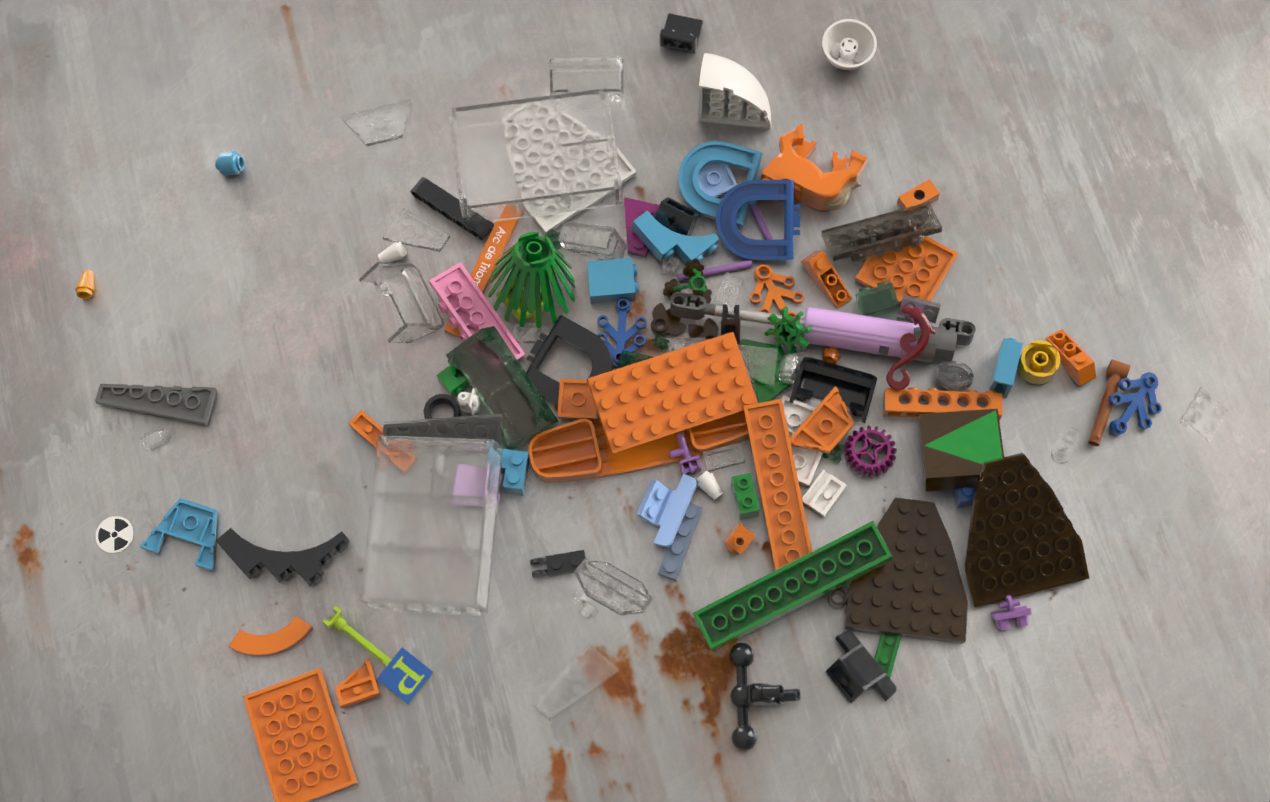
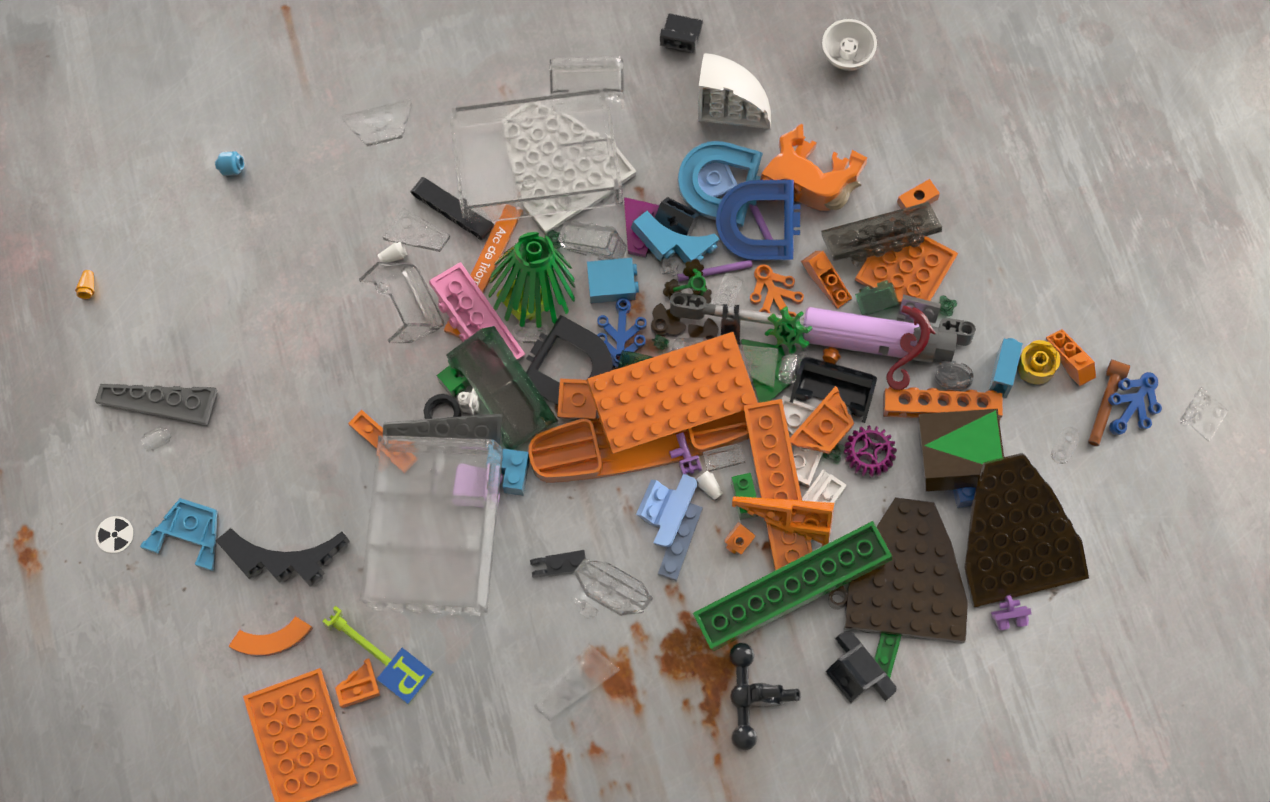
none -> orange wedge [732,496,834,546]
none -> clear green plate [939,295,957,317]

